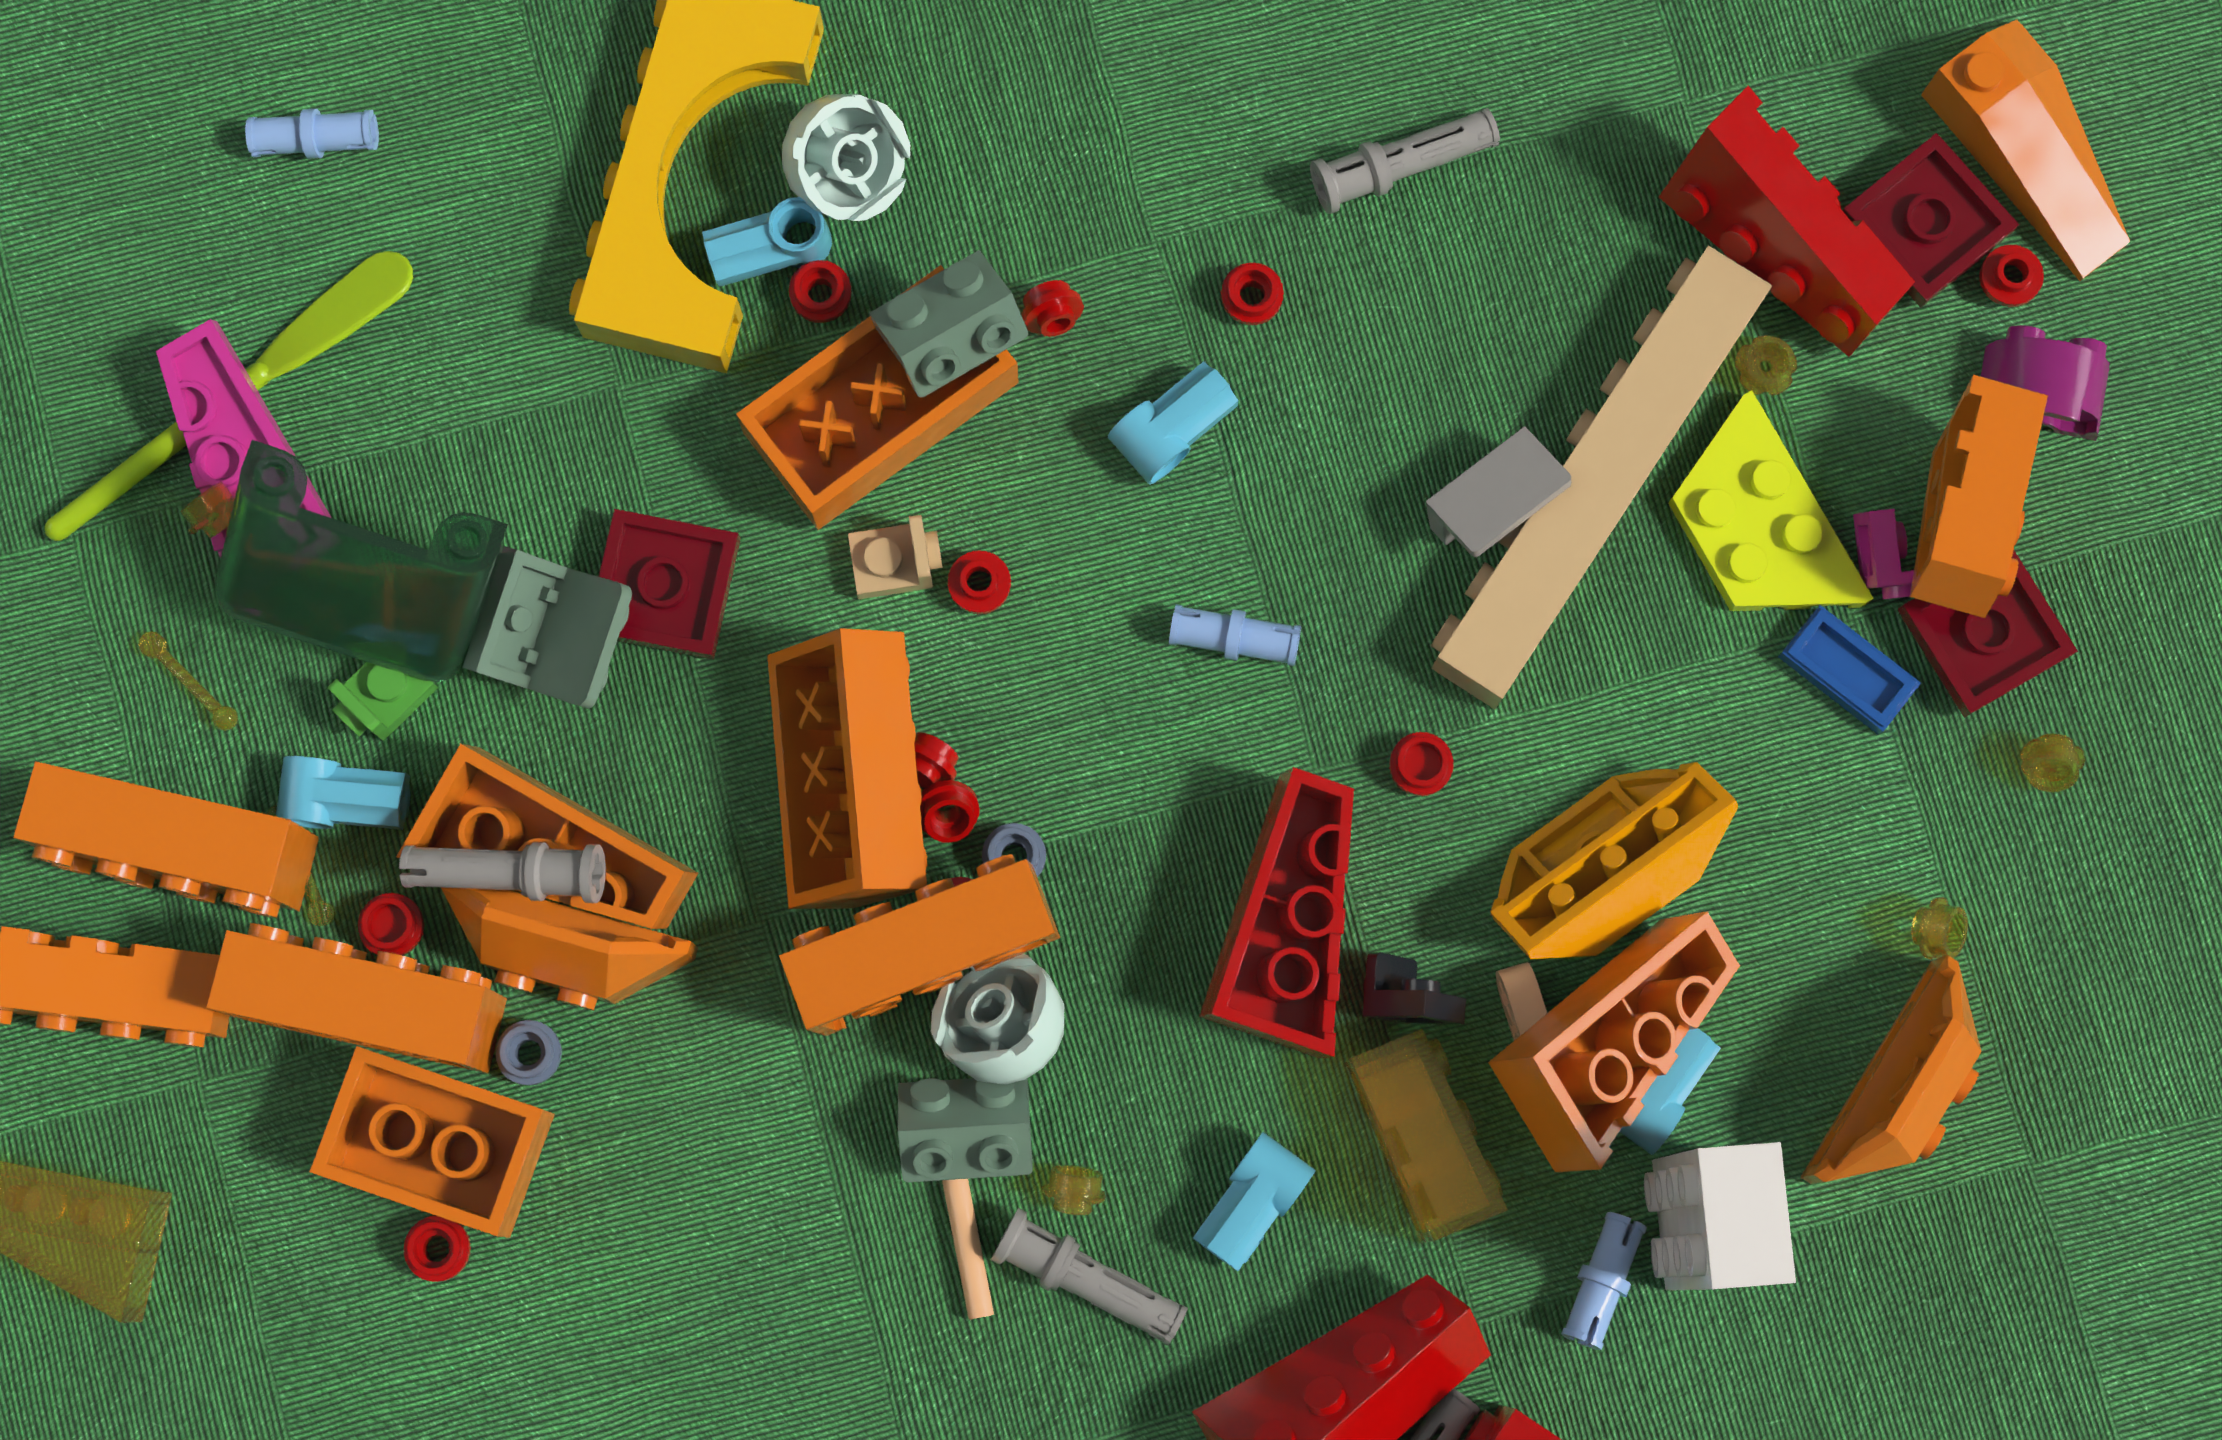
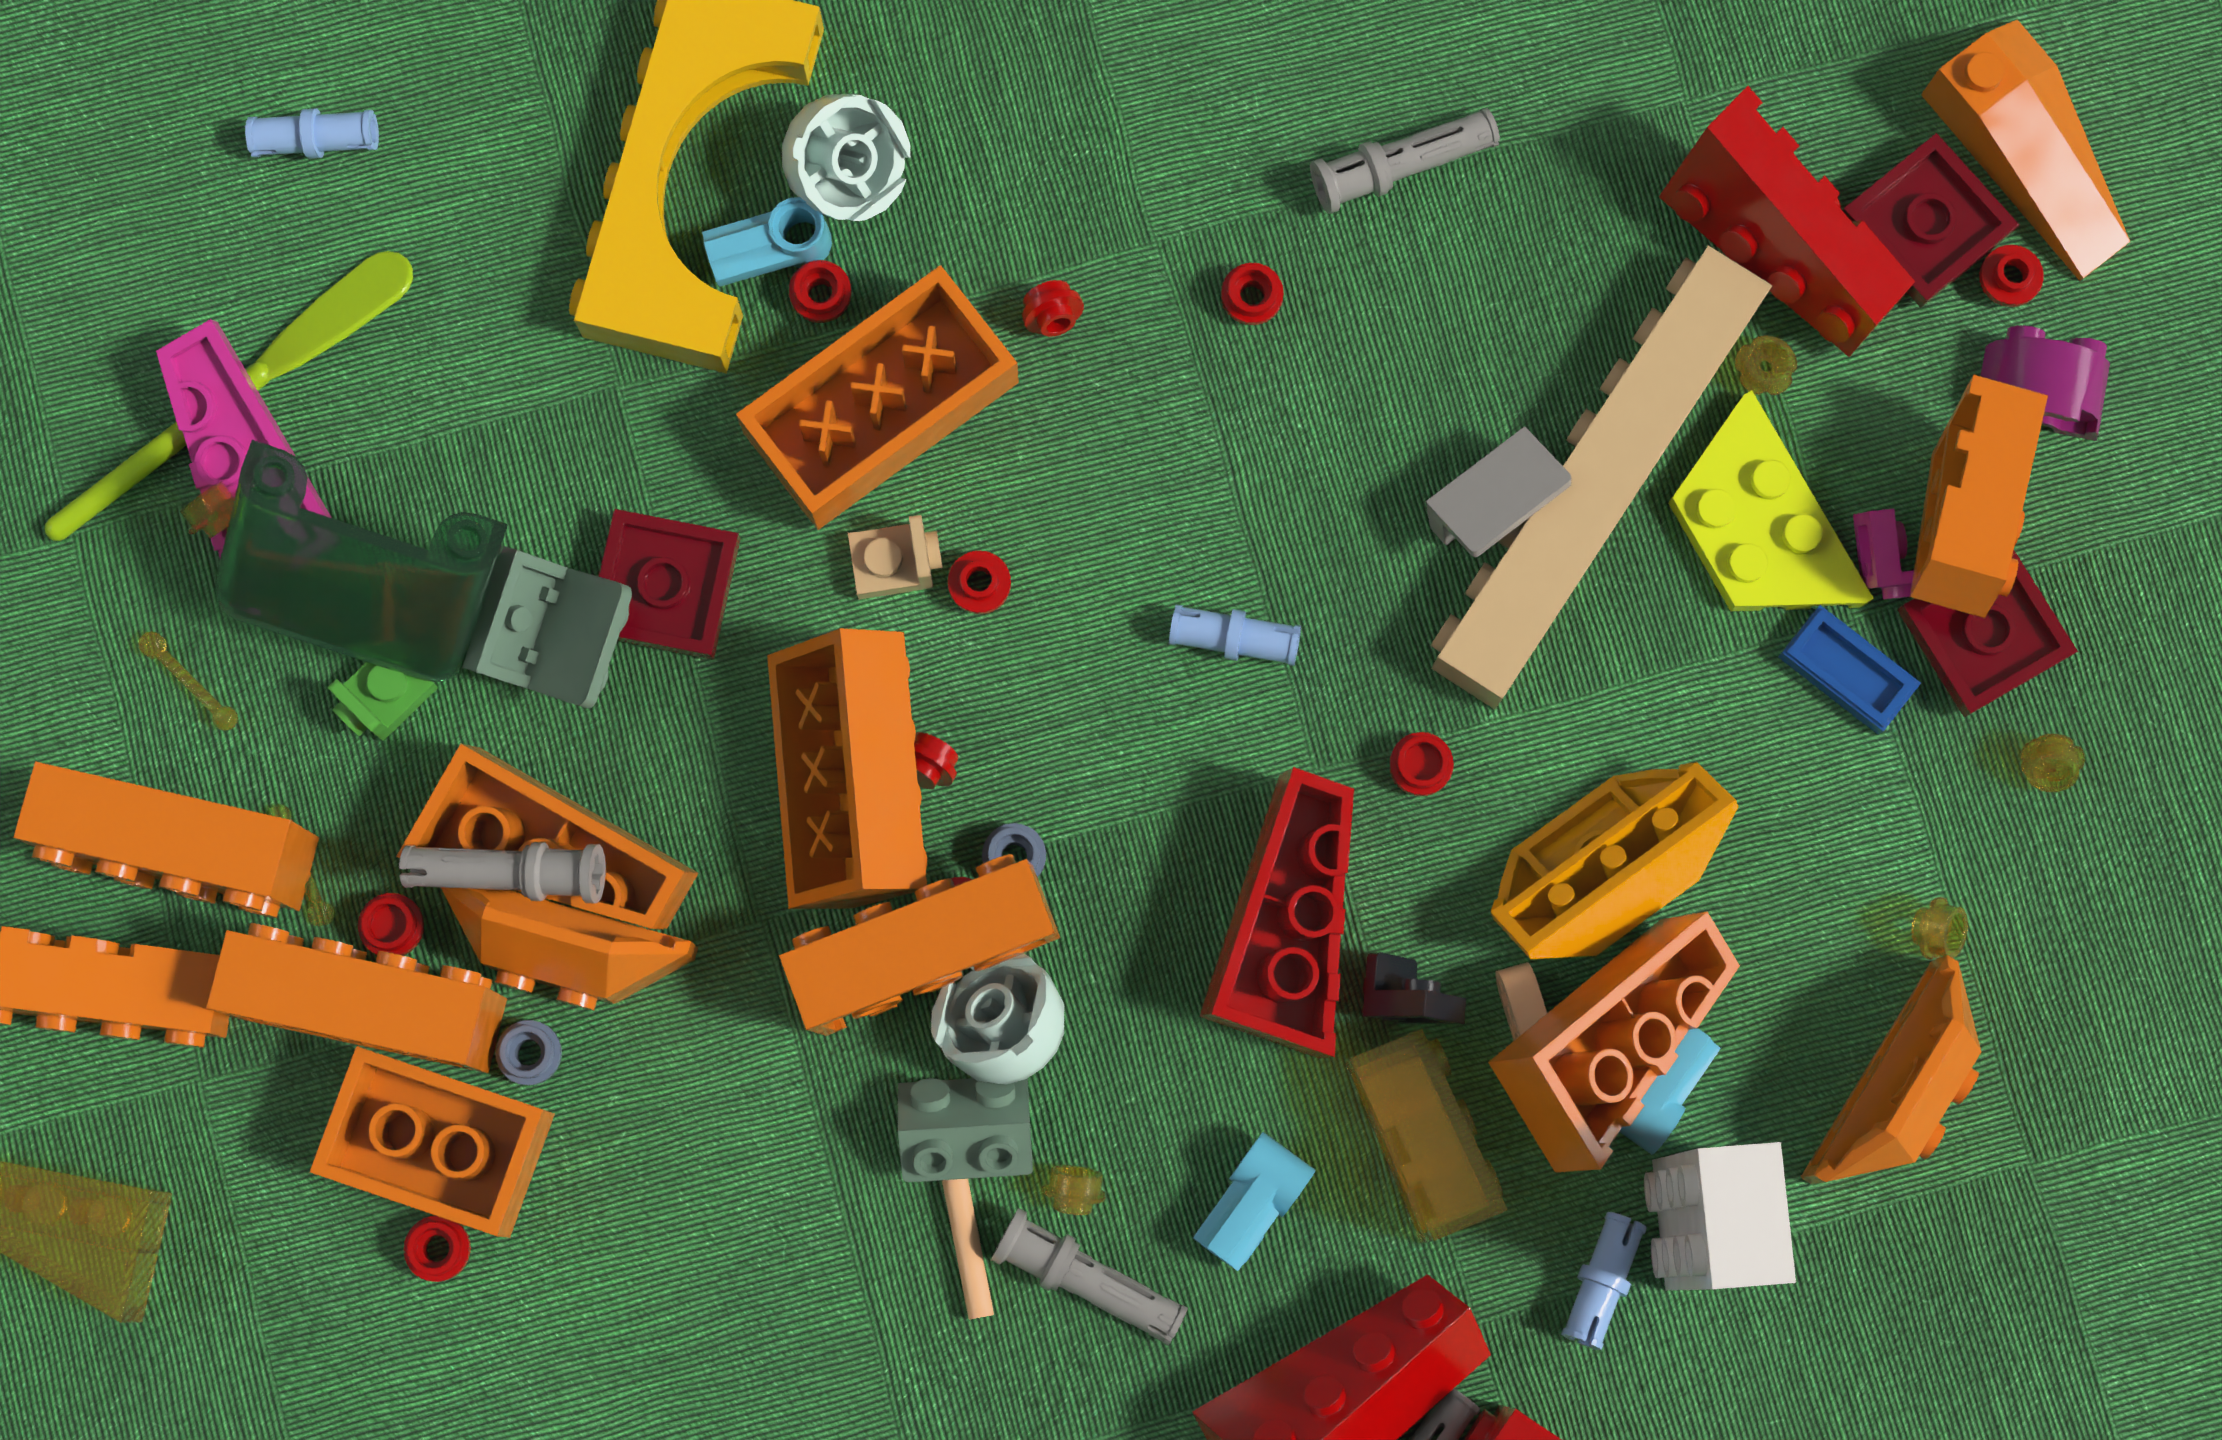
medium azure piece [276,756,411,830] -> none
sand green bracket [869,250,1028,397] -> none
red plate [920,780,980,843] -> none
medium azure piece [1108,361,1239,485] -> none

